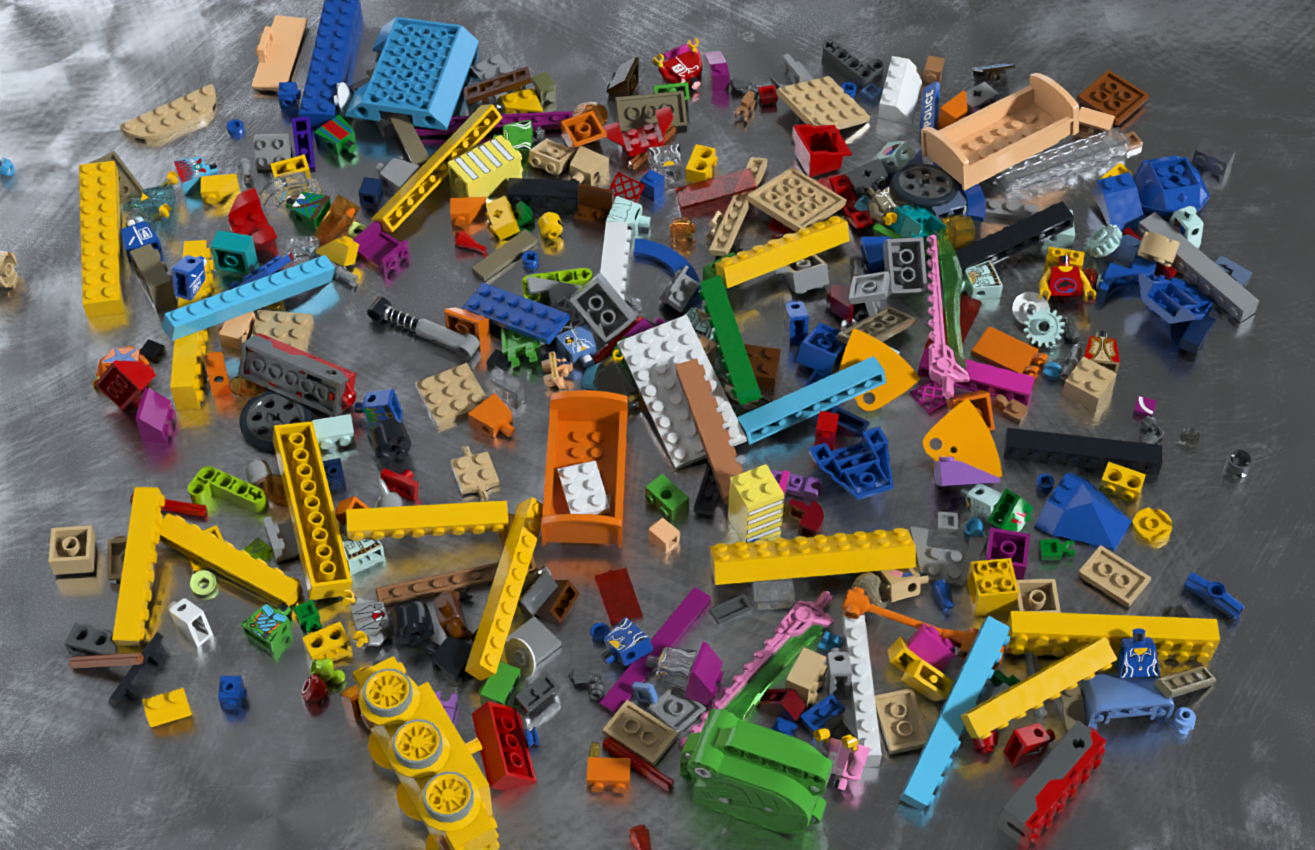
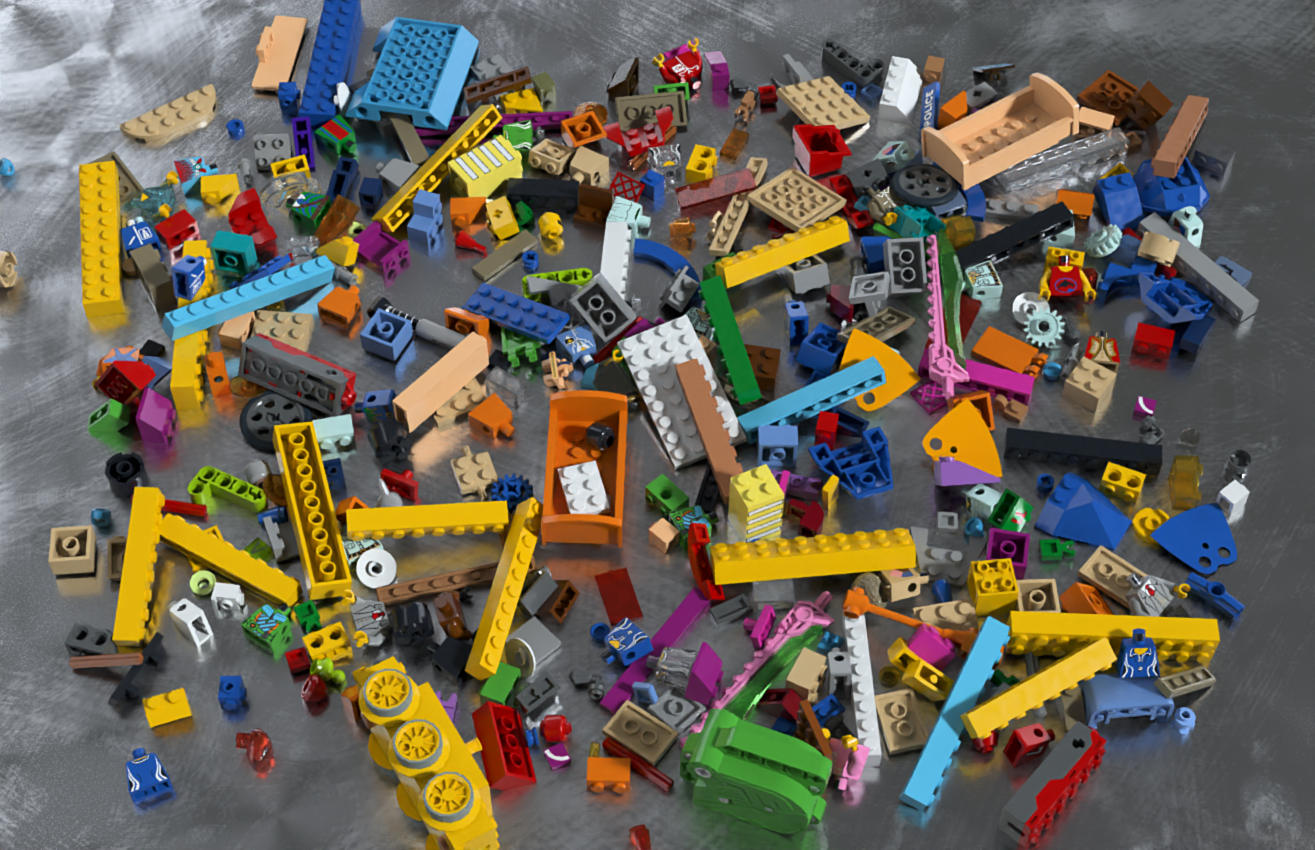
none -> bright green slope [87,398,131,432]
none -> dark azure tile [91,508,111,527]
none -> black brick [105,452,148,499]
none -> tan tile [122,258,136,276]
none -> blue torso [125,748,173,803]
none -> medium blue slope [142,356,172,389]
none -> red brick [154,209,199,251]
none -> white brick [211,582,244,611]
none -> clear red piece [235,728,272,764]
none -> blue cone [257,505,288,525]
none -> red plate [285,647,311,674]
none -> orange torso [317,285,361,329]
none -> dark blue slope [326,157,359,206]
none -> white dish [356,549,397,589]
none -> medium blue brick [360,308,413,361]
none -> light nougat brick [392,332,489,434]
none -> medium blue brick [407,189,444,244]
none -> blue gear [491,474,534,514]
none -> red head [540,715,572,742]
none -> magenta tile [543,742,571,771]
none -> black head [586,422,615,450]
none -> torso [669,505,719,551]
none -> red slope [688,523,725,600]
none -> clear orange tile [720,128,749,161]
none -> dark pink tile [743,604,776,650]
none -> medium blue brick [757,425,798,467]
none -> dark orange plate [795,699,833,783]
none -> yellow tile [822,475,839,511]
none -> clear yellow tile [878,666,900,688]
none -> tan plate [912,598,979,631]
none -> orange slope [1055,188,1095,219]
none -> orange slope [1058,582,1114,615]
none -> reddish brown brick [1121,80,1174,131]
none -> light grey torso [1126,572,1190,617]
none -> red brick [1131,322,1175,359]
none -> blue piece [1150,502,1237,574]
none -> nougat brick [1151,95,1209,178]
none -> clear yellow brick [1168,455,1203,510]
none -> white brick [1215,480,1250,515]

